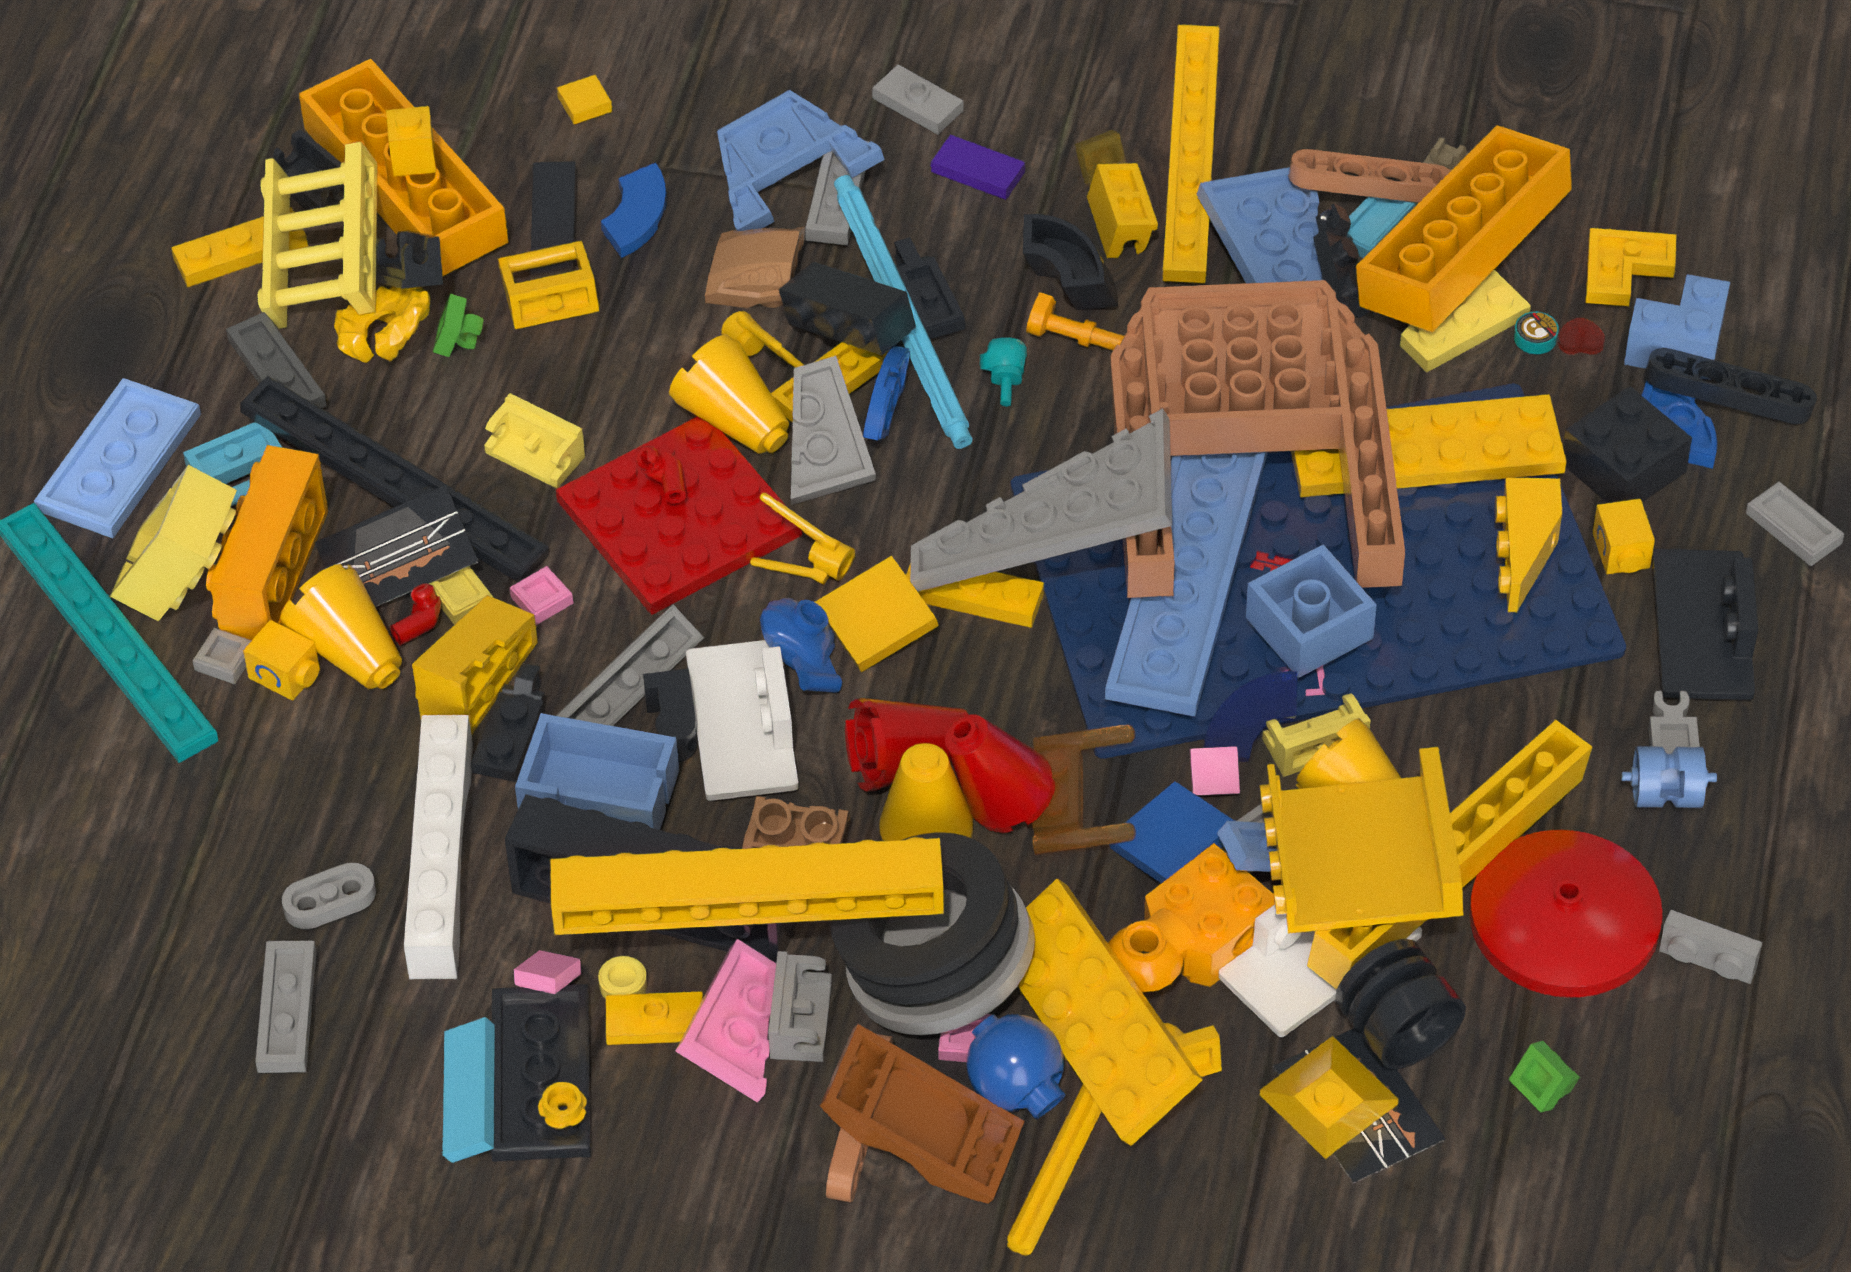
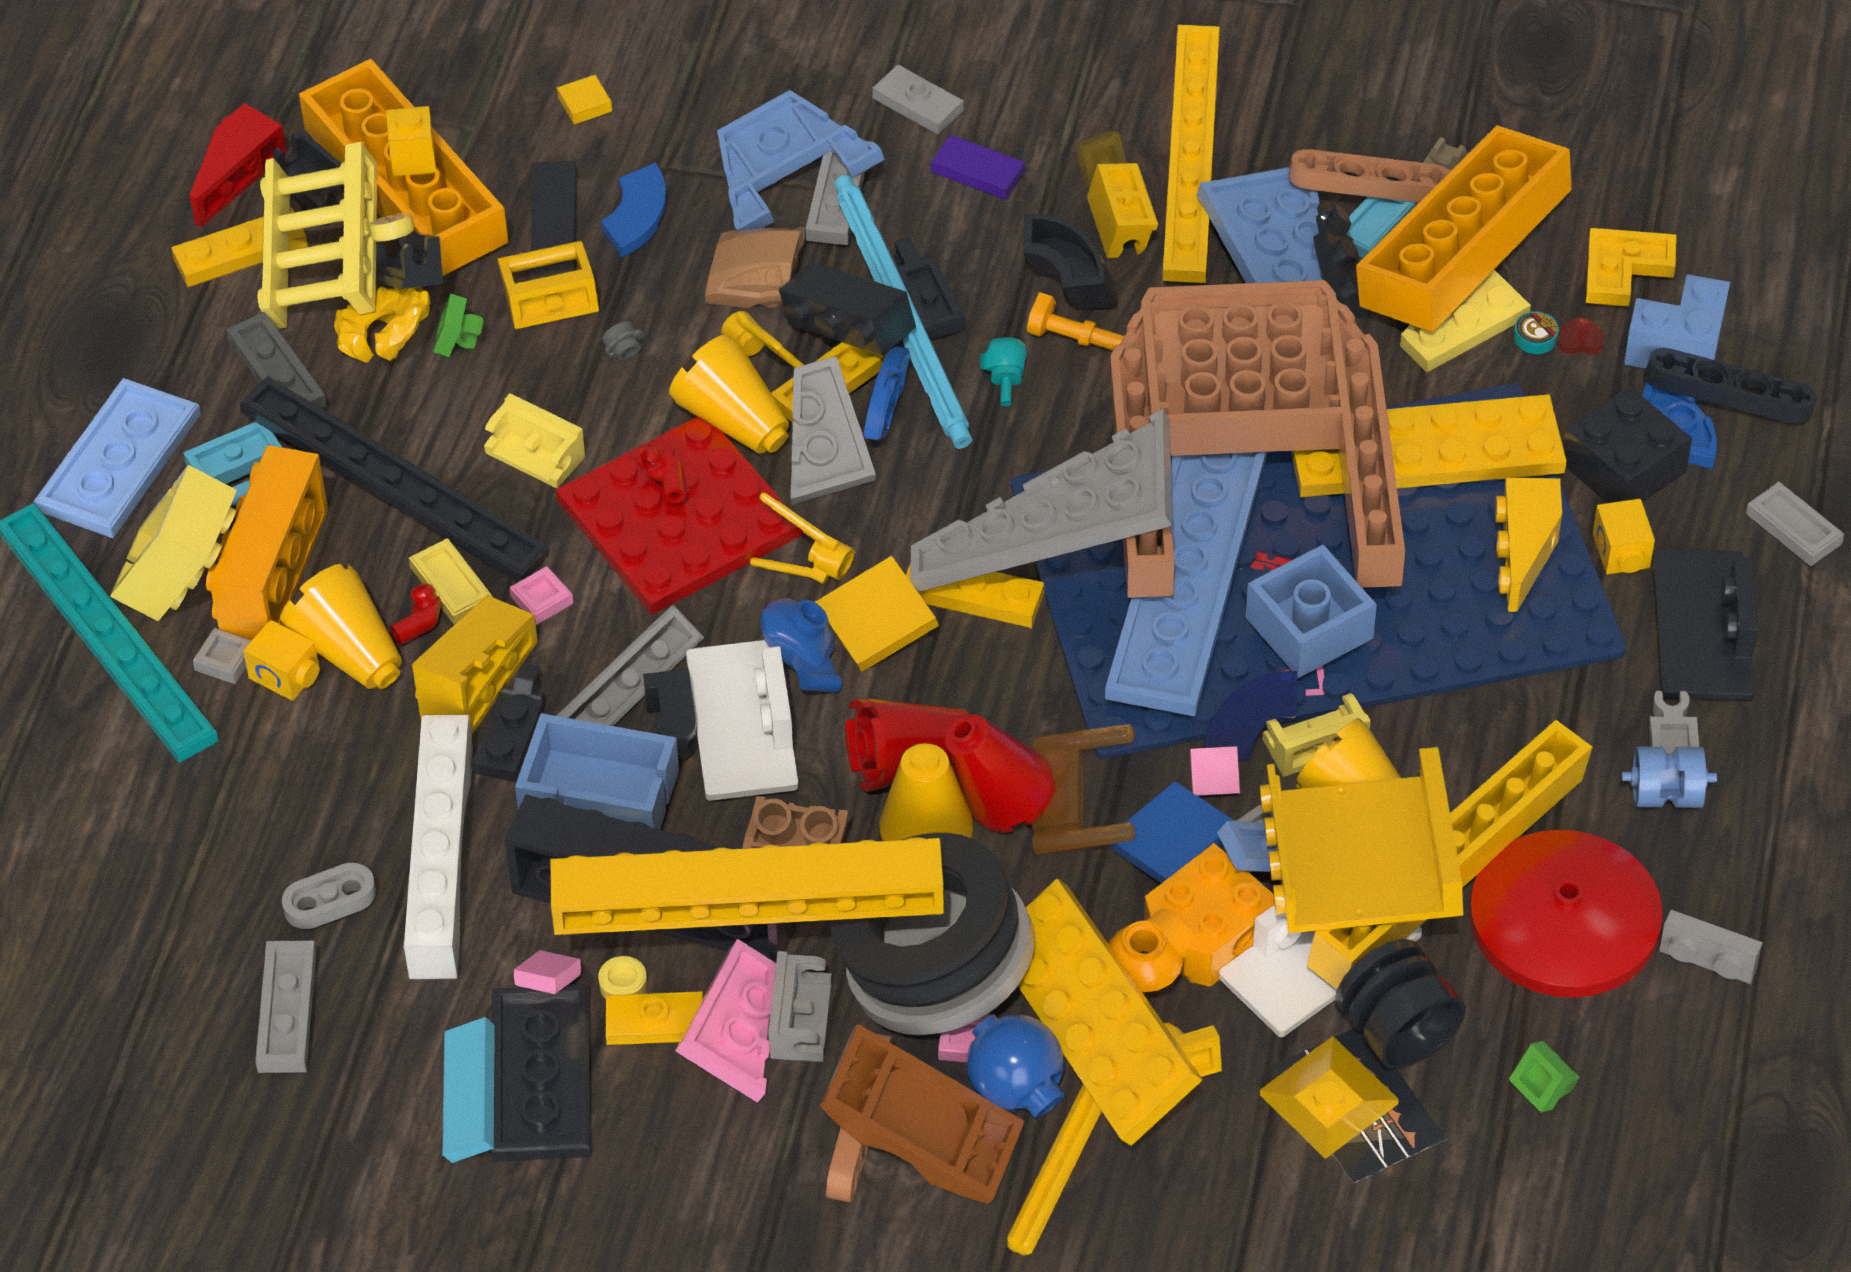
black sticker [315,485,478,607] -> none
yellow plate [538,1082,587,1129] -> none
none -> red slope [190,103,287,228]
none -> light yellow tile [369,213,414,242]
none -> dark grey plate [602,321,644,360]

